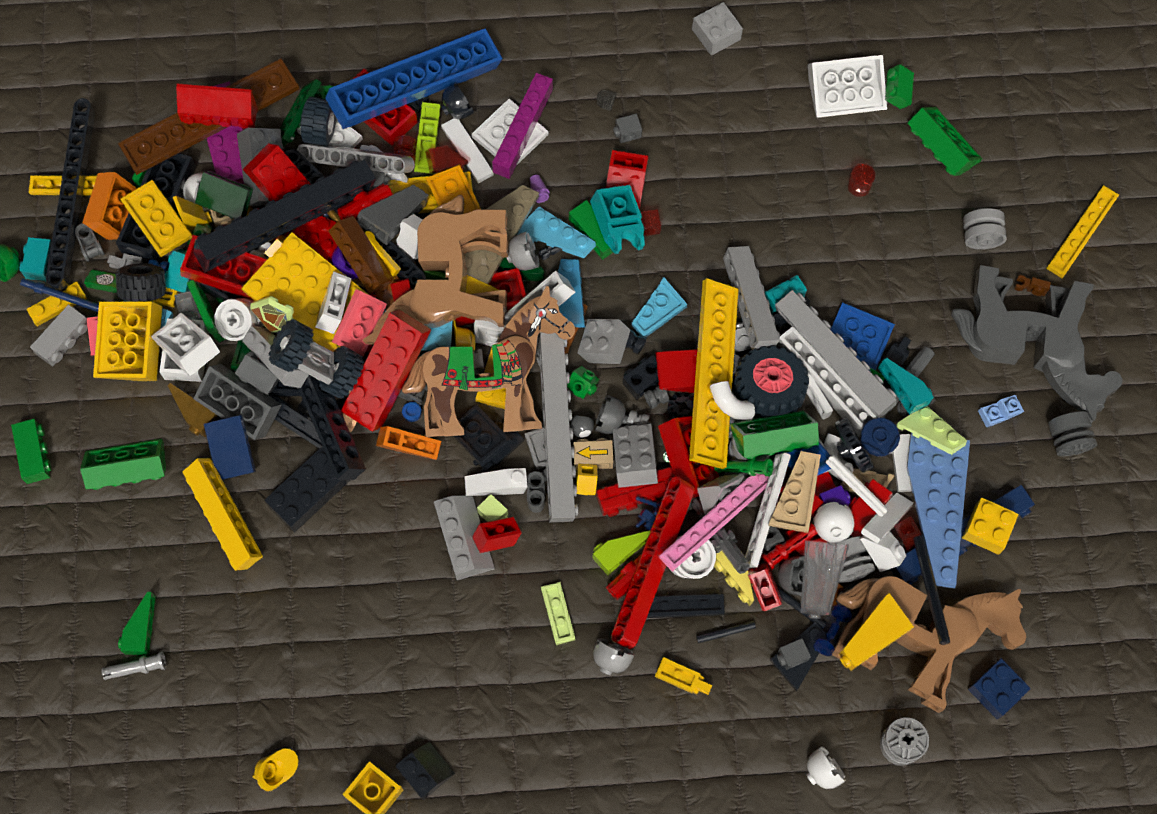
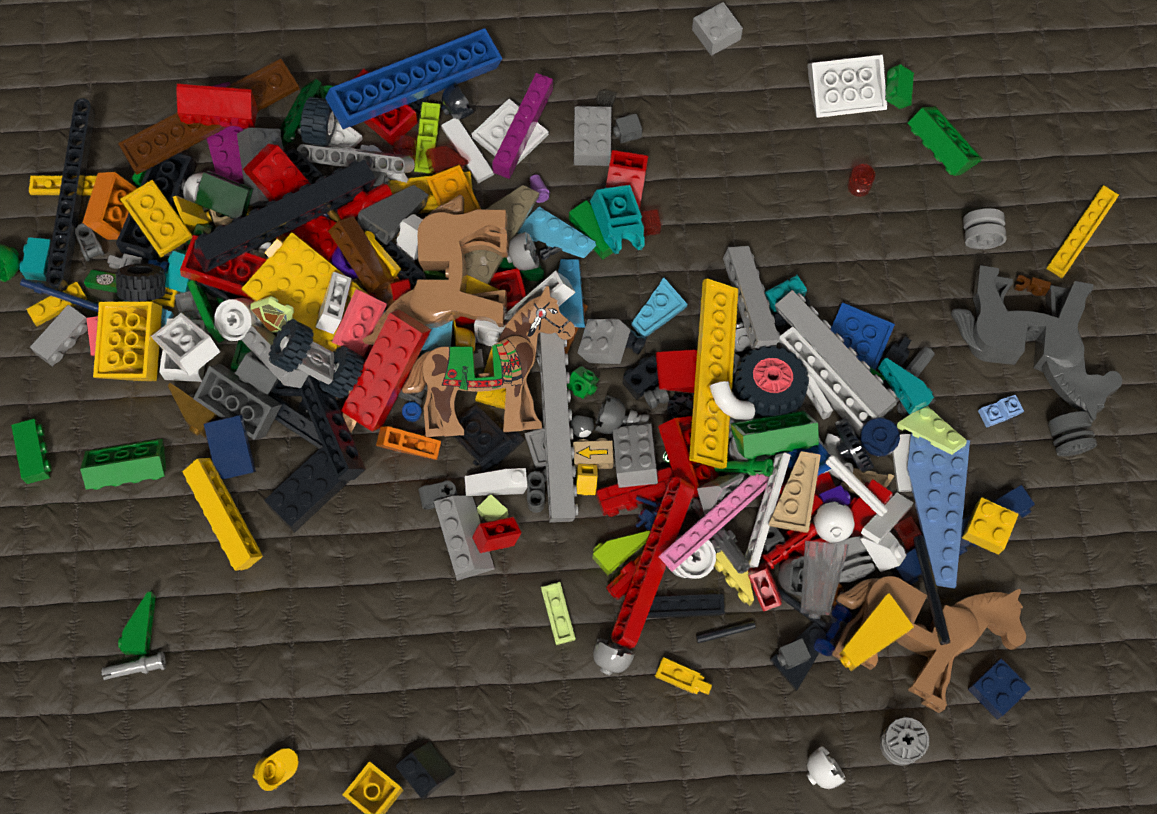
none -> dark grey piece [418,481,458,509]
none -> light grey brick [574,106,611,166]

